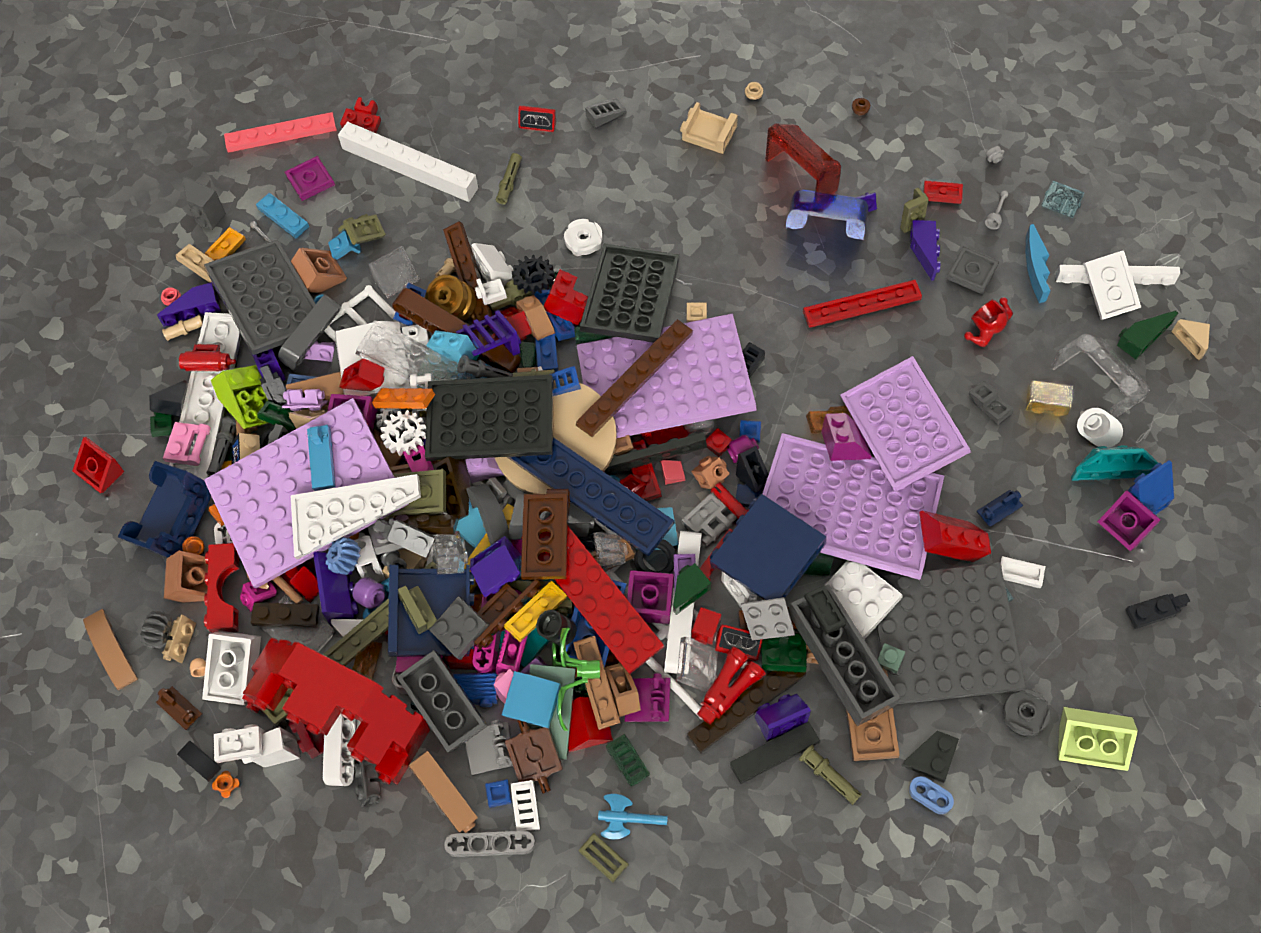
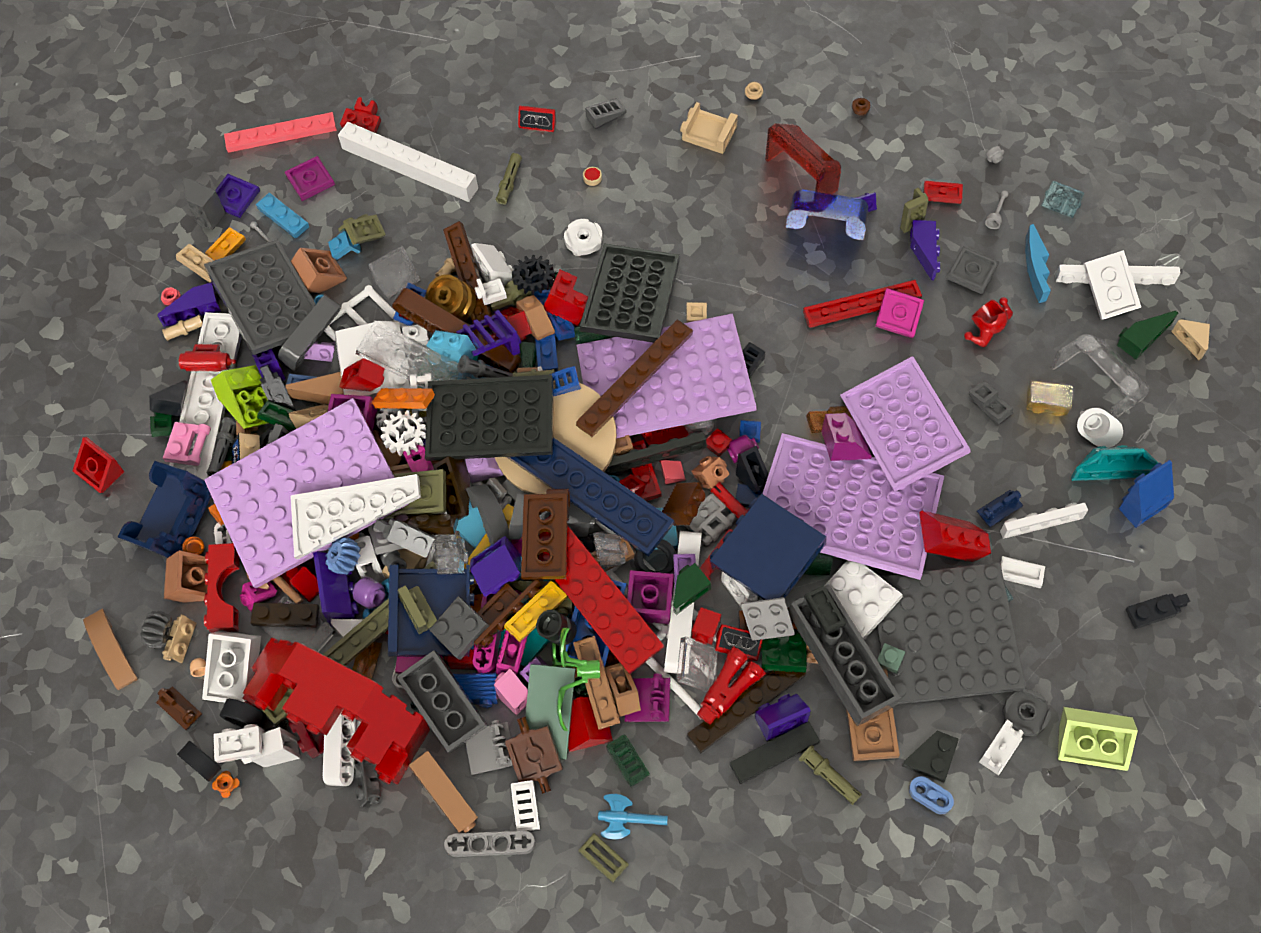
lavender hinge [282,389,328,411] -> none
dark azure hinge [307,425,336,491] -> none
blue tile [485,779,512,808] -> none
dark azure slope [502,671,561,728] -> none
magenta slope [1097,490,1161,551] -> none
none -> dark purple tile [215,174,260,218]
none -> black tyre [220,698,266,728]
none -> tile [583,167,602,186]
none -> reddish brown brick [662,482,705,526]
none -> dark pink tile [875,288,924,338]
none -> white hinge [979,720,1023,775]
none -> white plate [1000,503,1088,539]

